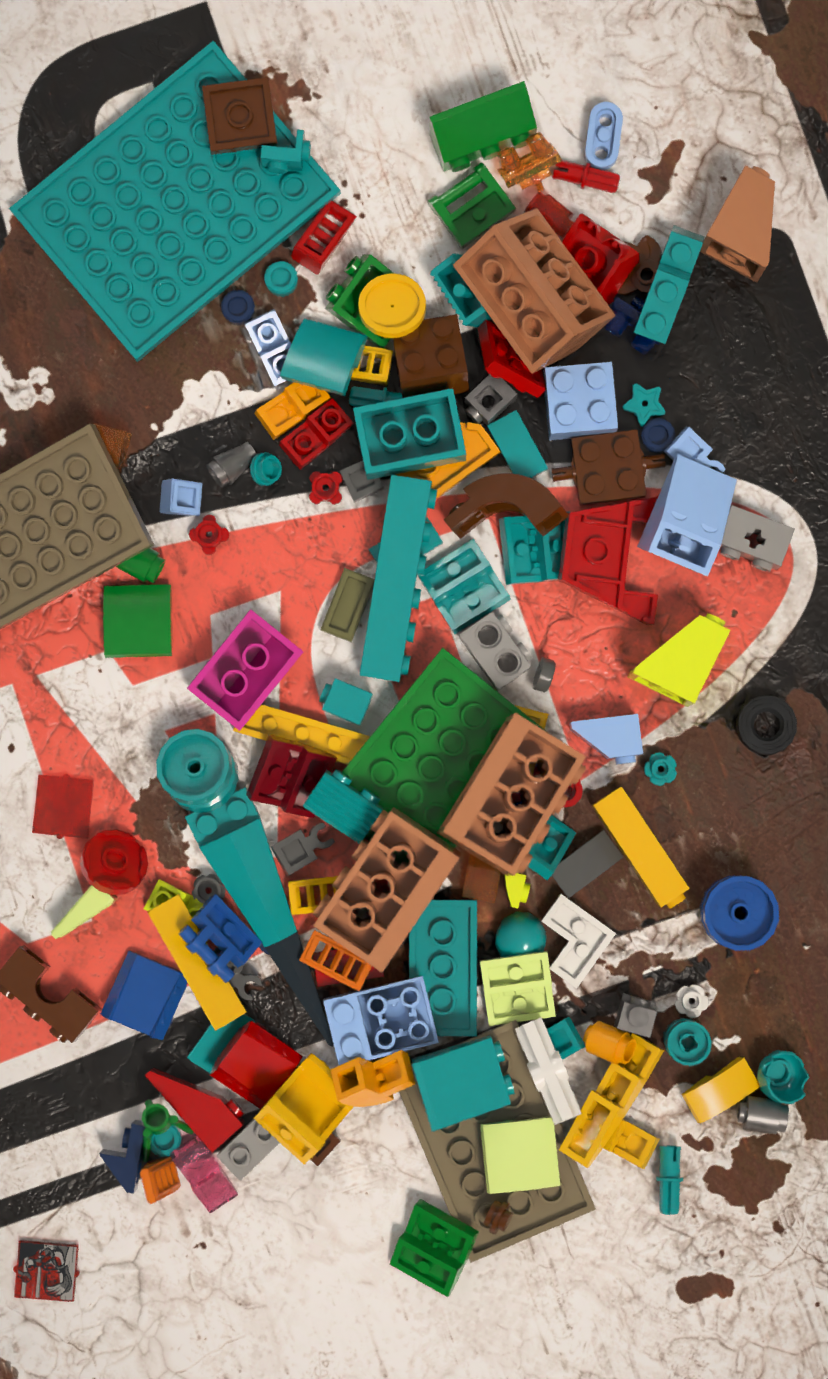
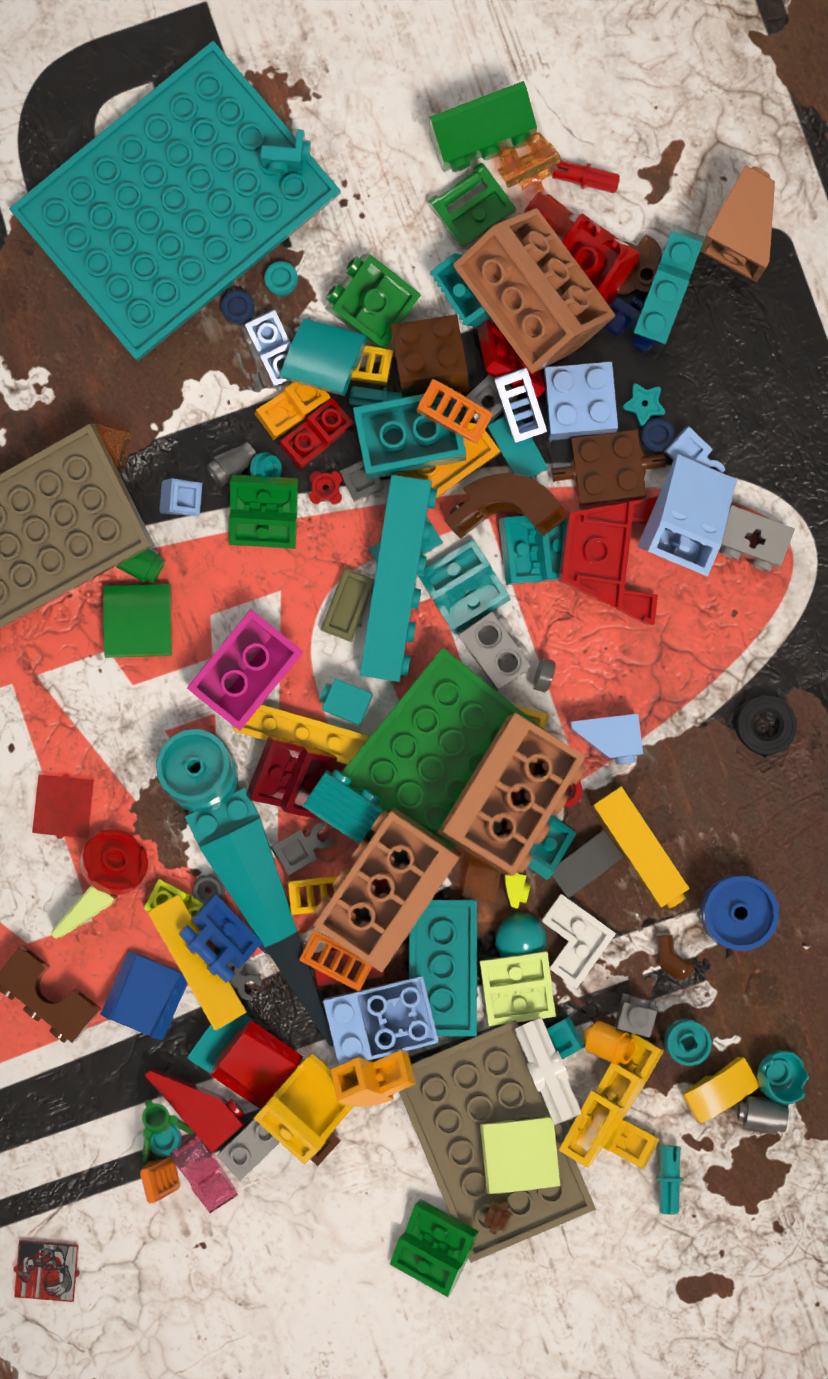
dark blue slope [99,1120,146,1194] -> none
red plate [189,515,229,555] -> none
reddish brown plate [202,77,278,155] -> none
red slope [291,201,357,275] -> none
yellow piece [358,274,426,338] -> none
teal slope [412,1035,515,1132] -> none
light blue plate [585,102,623,170] -> none
neon yellow slope [628,613,731,707] -> none
teal plate [644,752,677,786] -> none
white plate [675,984,709,1018] -> none
none -> green slope [229,475,299,549]
none -> orange slope [417,379,493,444]
none -> slope [494,367,547,443]
none -> reddish brown arm [656,935,694,980]

